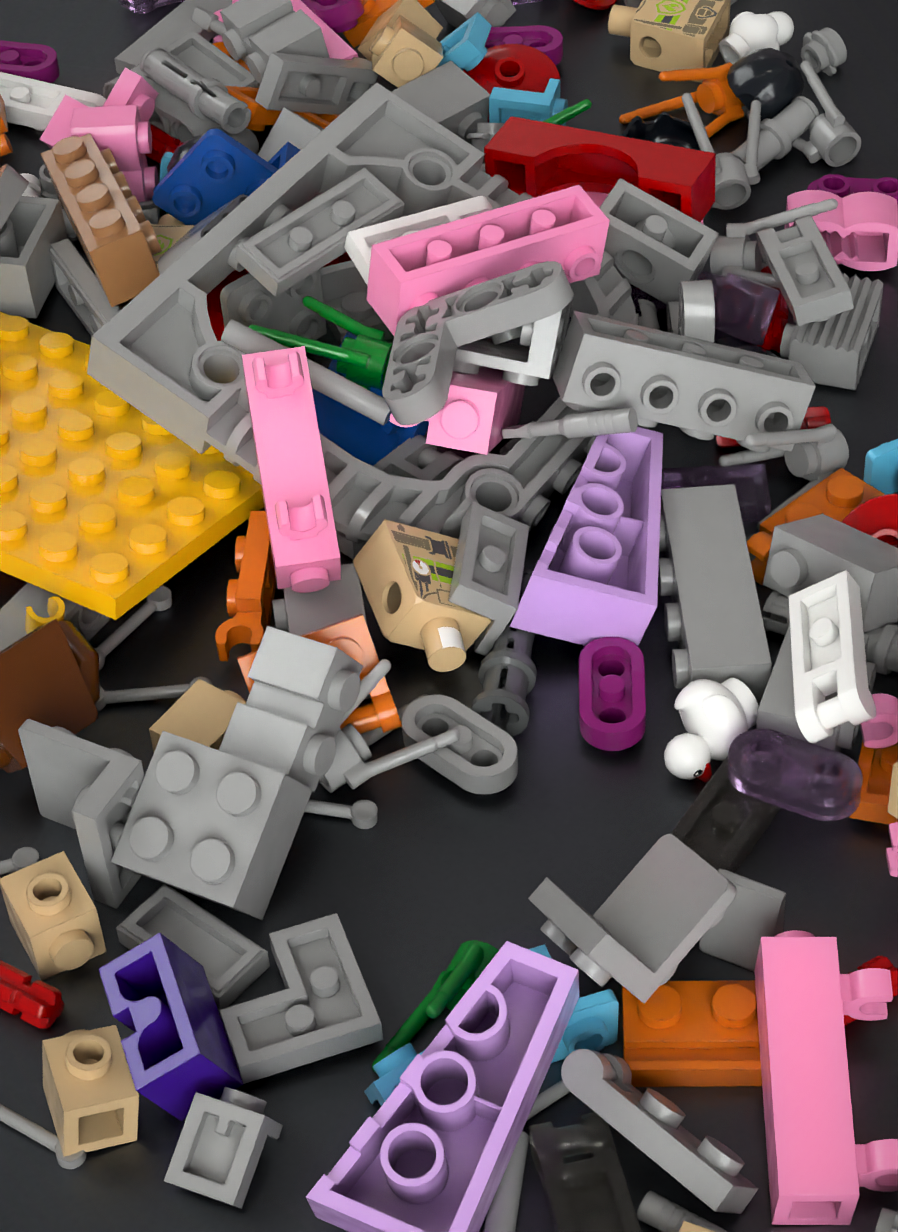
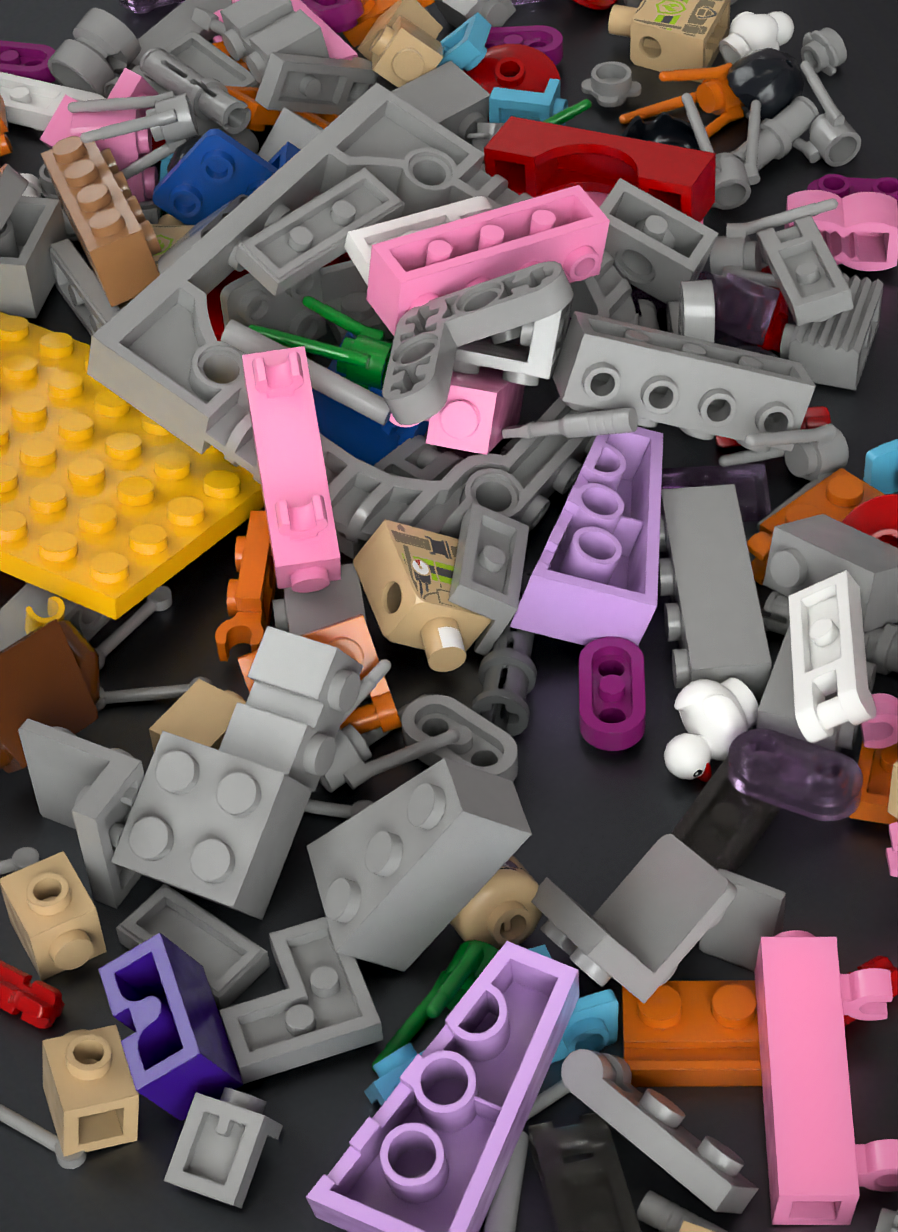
none -> light grey wheel [47,8,141,97]
none -> light grey plant [67,90,199,180]
none -> light grey wedge [306,758,532,972]
none -> tan head [450,855,542,950]
none -> light grey plate [581,61,641,107]

